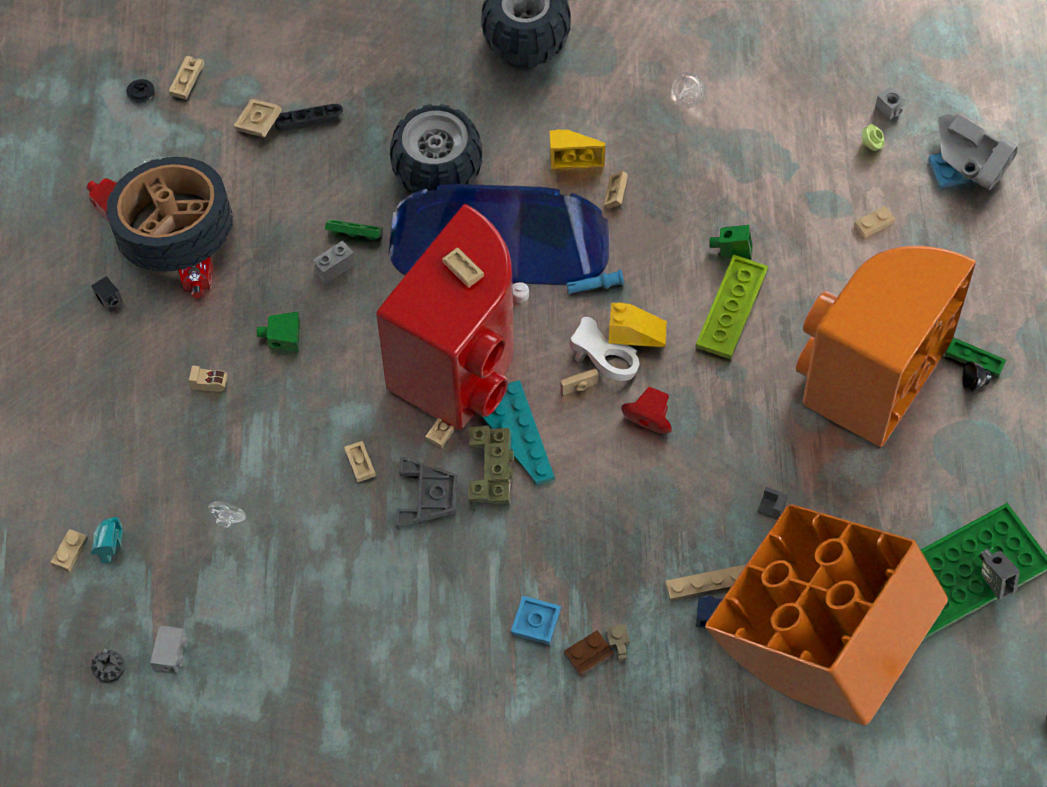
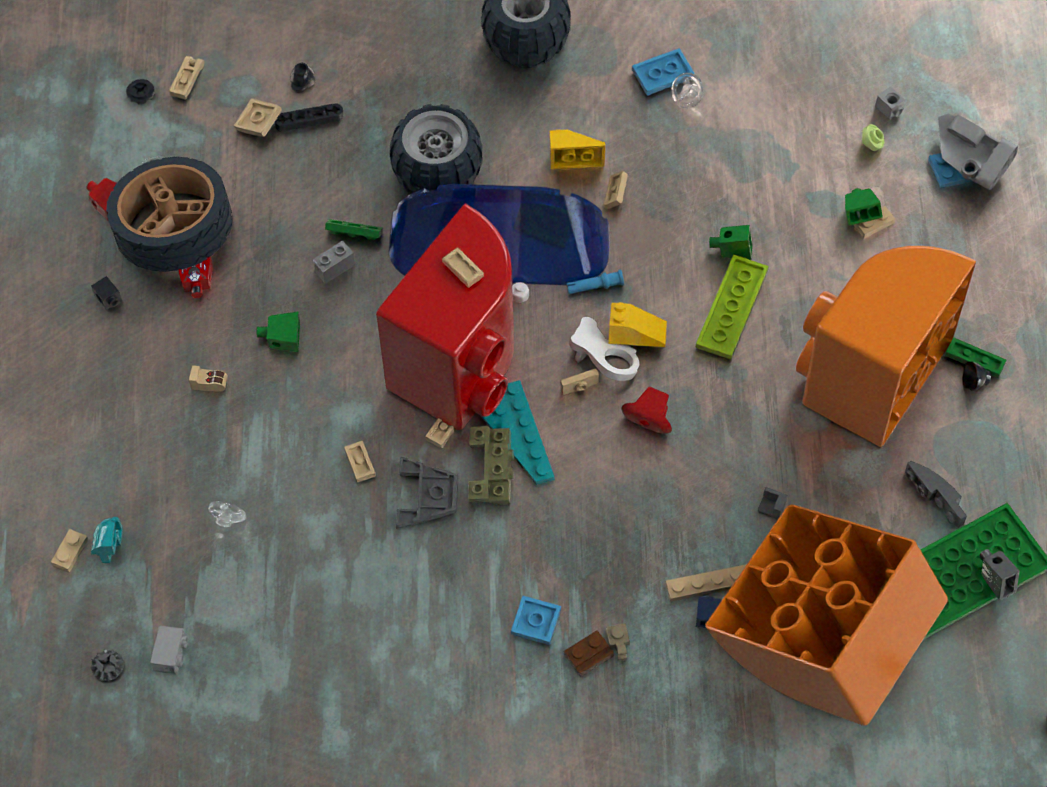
none -> black piece [290,63,316,92]
none -> dark azure plate [632,48,695,95]
none -> green torso [845,188,883,226]
none -> dark grey slope [905,461,967,528]

